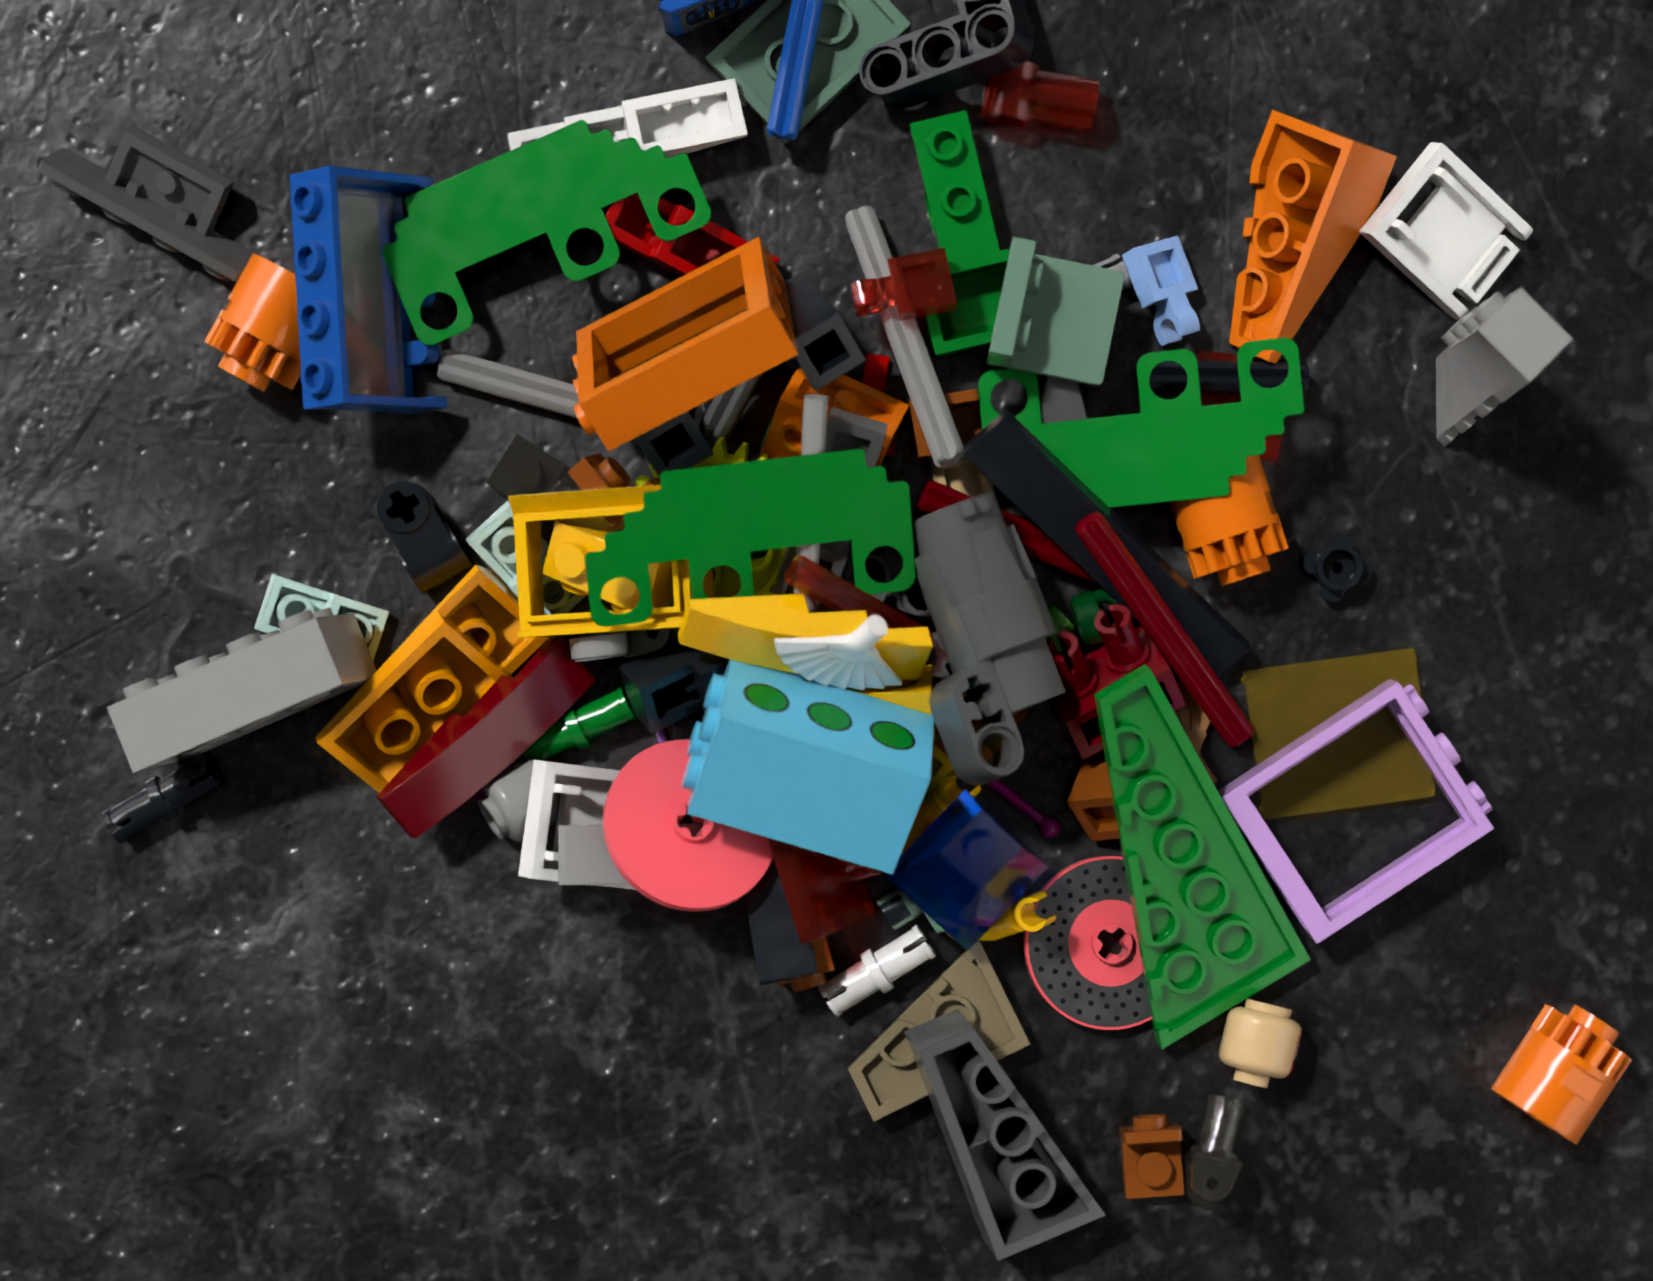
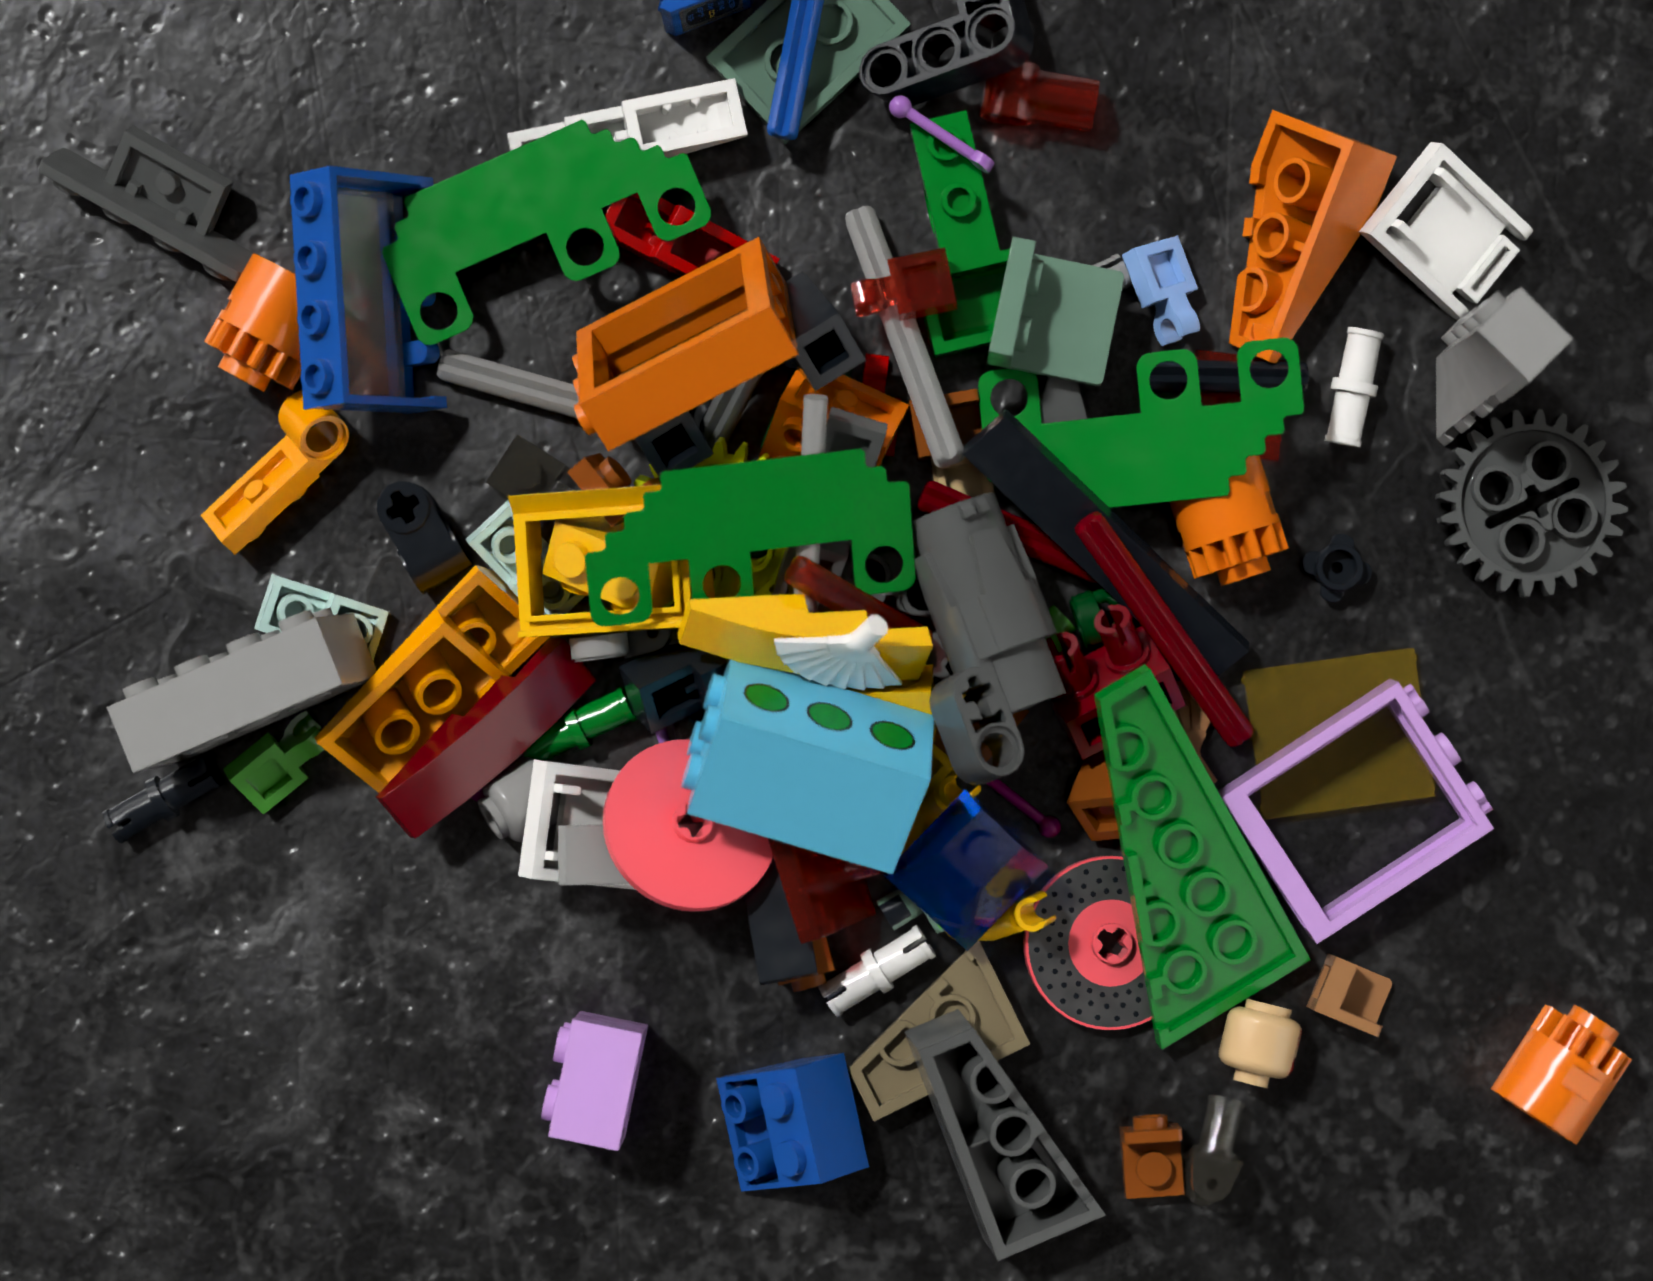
none -> light orange plate [201,391,349,555]
none -> bright green plate [223,711,325,815]
none -> lavender piece [541,1011,648,1151]
none -> blue slope [716,1053,869,1192]
none -> medium lavender hinge [889,95,995,173]
none -> medium nougat panel [1306,953,1392,1037]
none -> white pin [1325,327,1384,448]
none -> dark grey gear [1435,409,1628,597]

